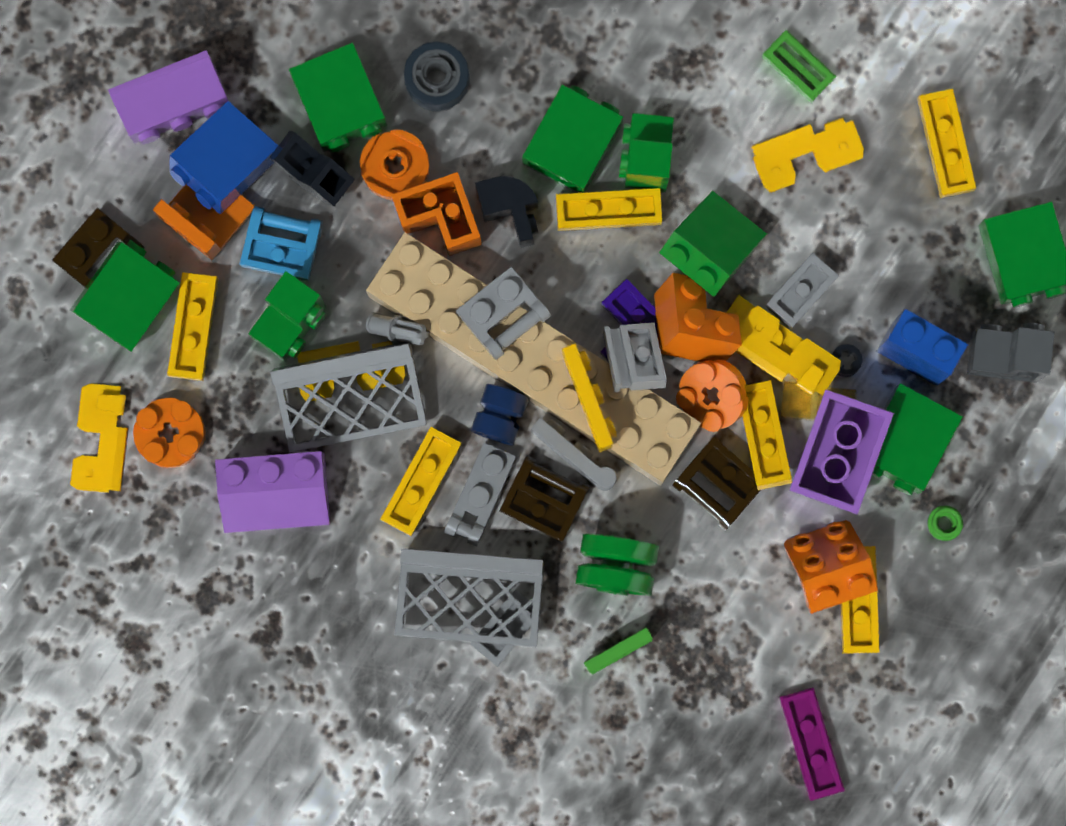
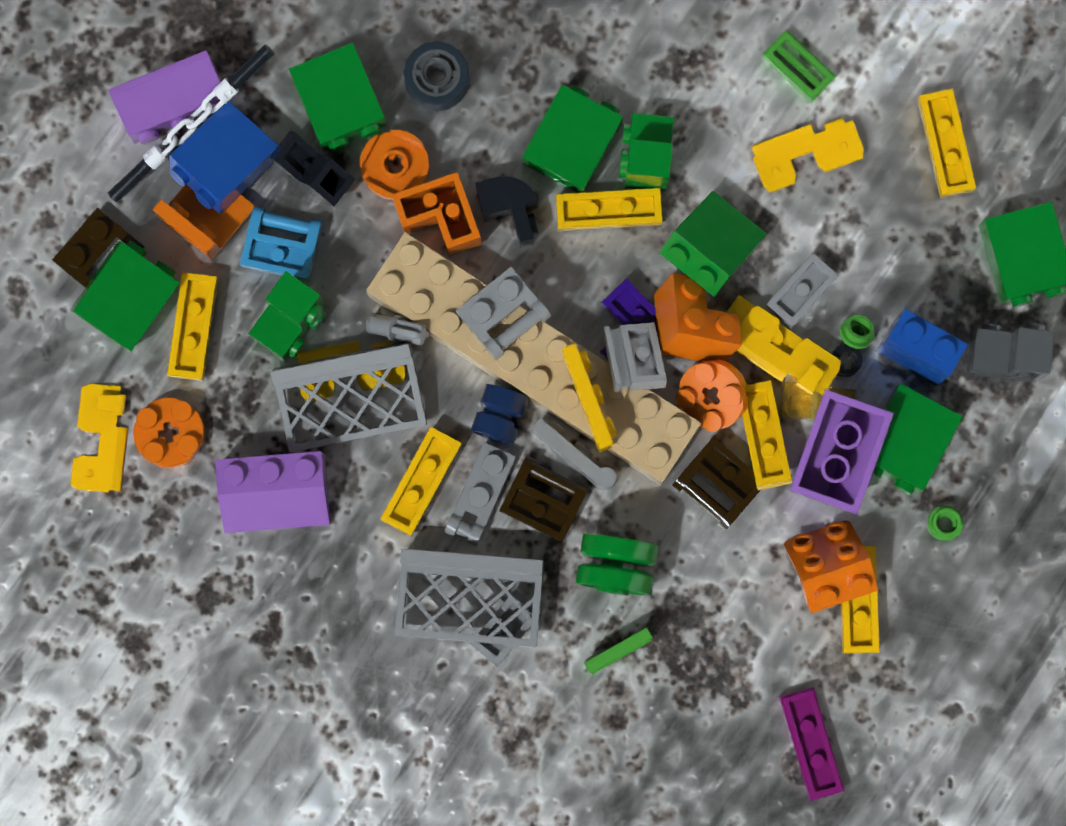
none -> piece [108,44,275,202]
none -> bright green plate [839,315,875,349]

